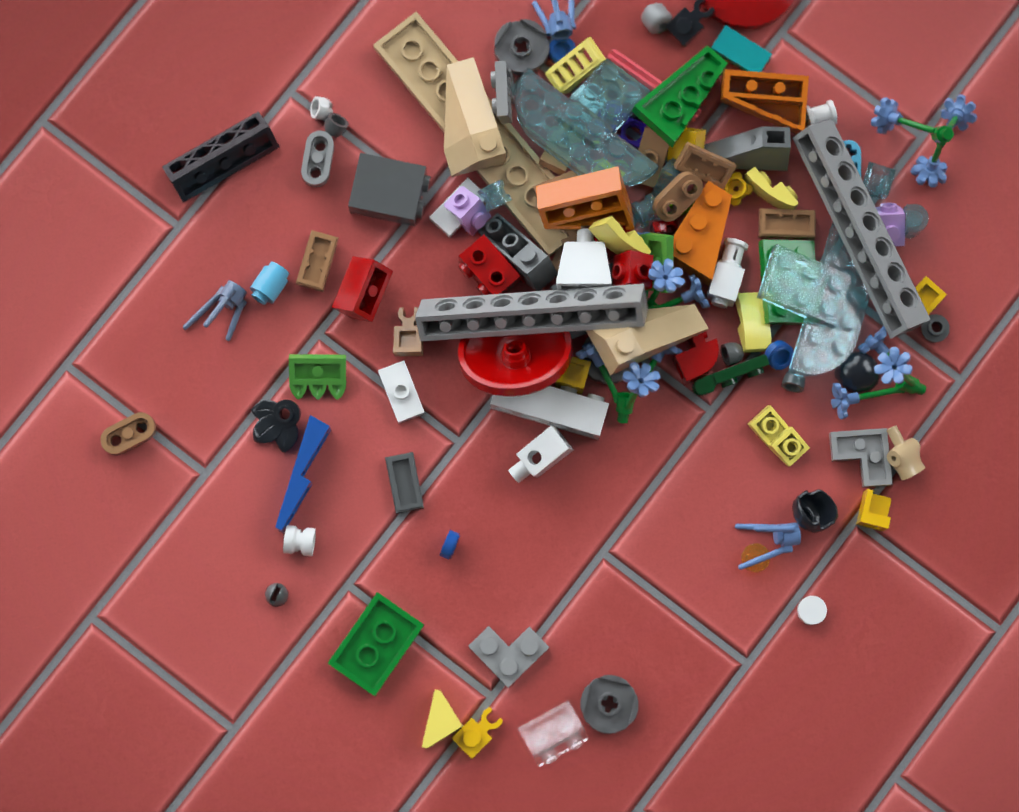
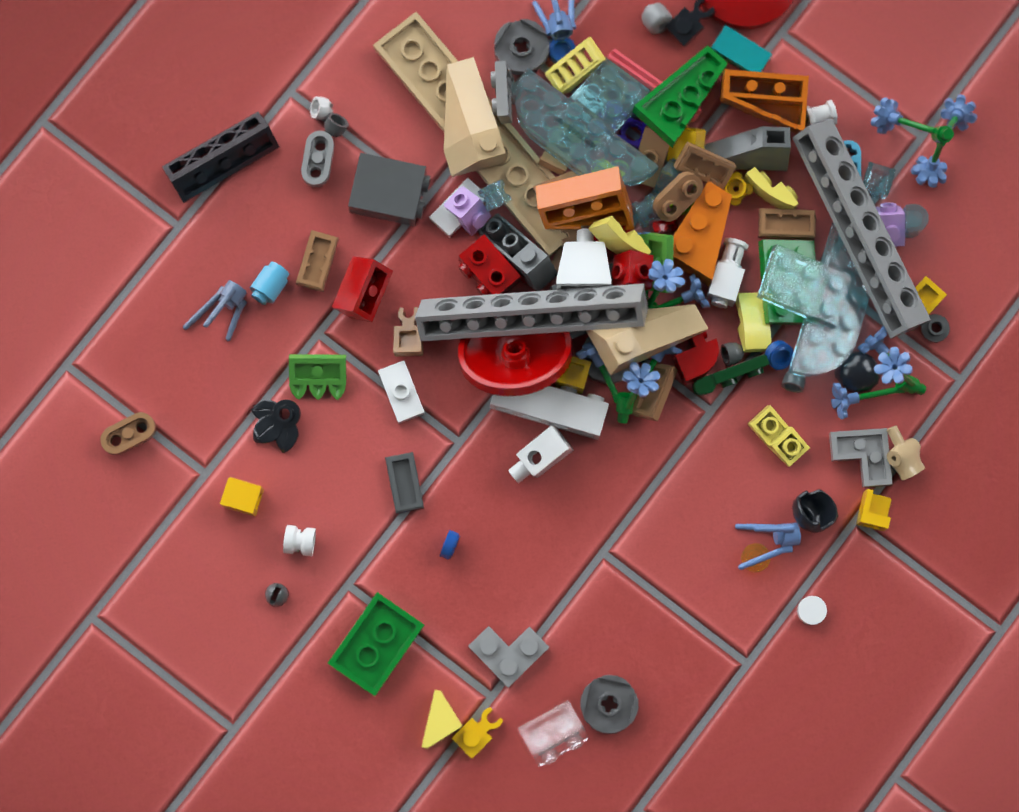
blue slope [275,415,331,533] -> none
none -> yellow panel [220,477,264,517]
none -> medium nougat plate [632,363,678,421]

